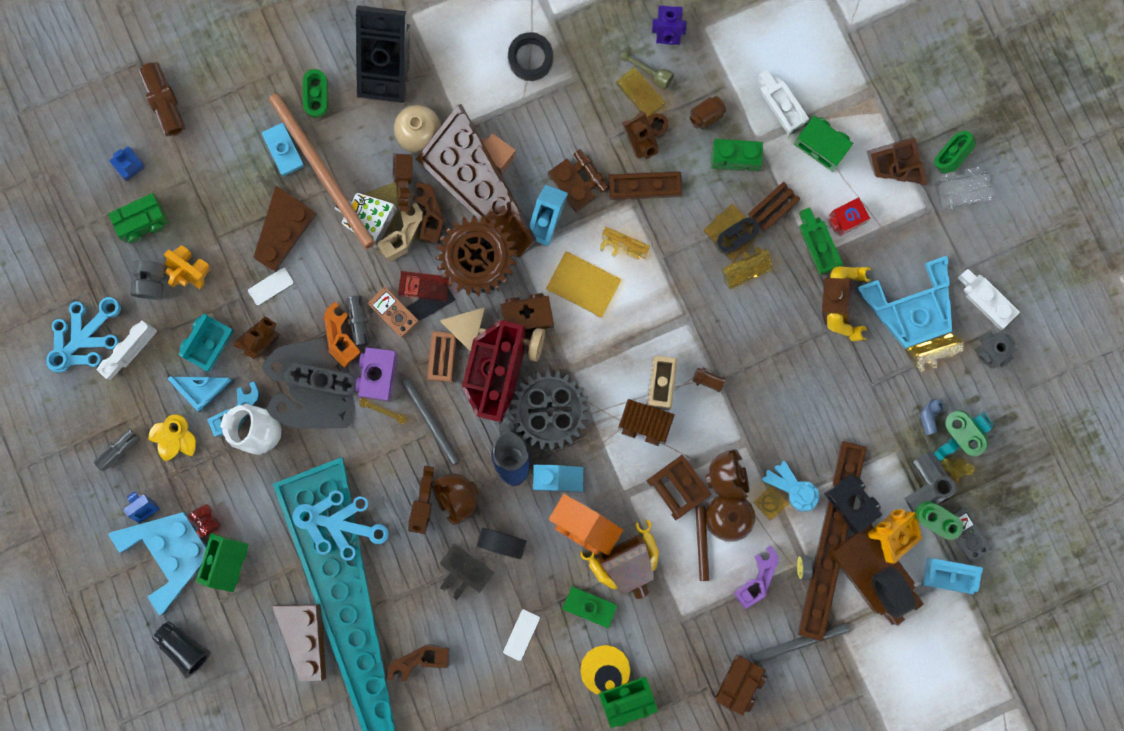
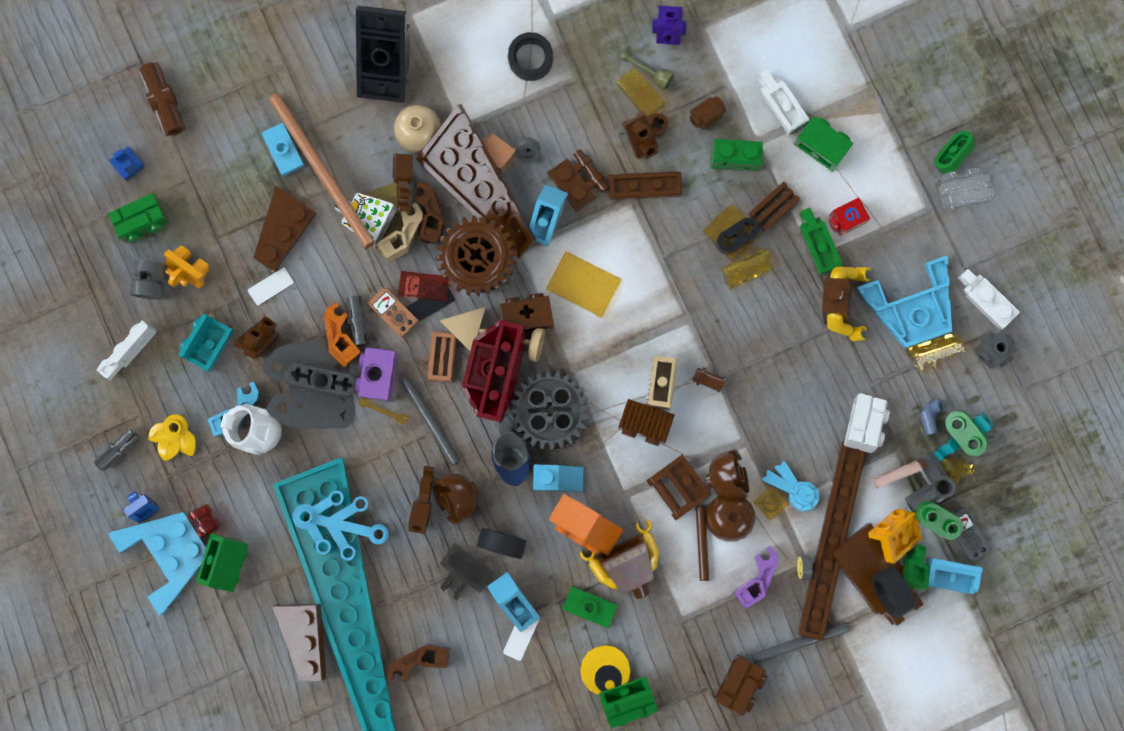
medium azure plant [46,297,121,373] -> none
black plant [152,621,211,678] -> none
medium azure tile [168,376,233,412] -> none
green plate [303,69,328,118] -> none
clear yellow plate [600,226,650,260] -> none
black brick [824,474,882,534] -> none
reddish brown slope [867,137,928,185] -> none
none -> medium azure slope [487,572,541,632]
none -> dark grey tile [516,138,541,163]
none -> white brick [844,393,890,453]
none -> tile [873,458,927,489]
none -> green plate [902,544,930,591]

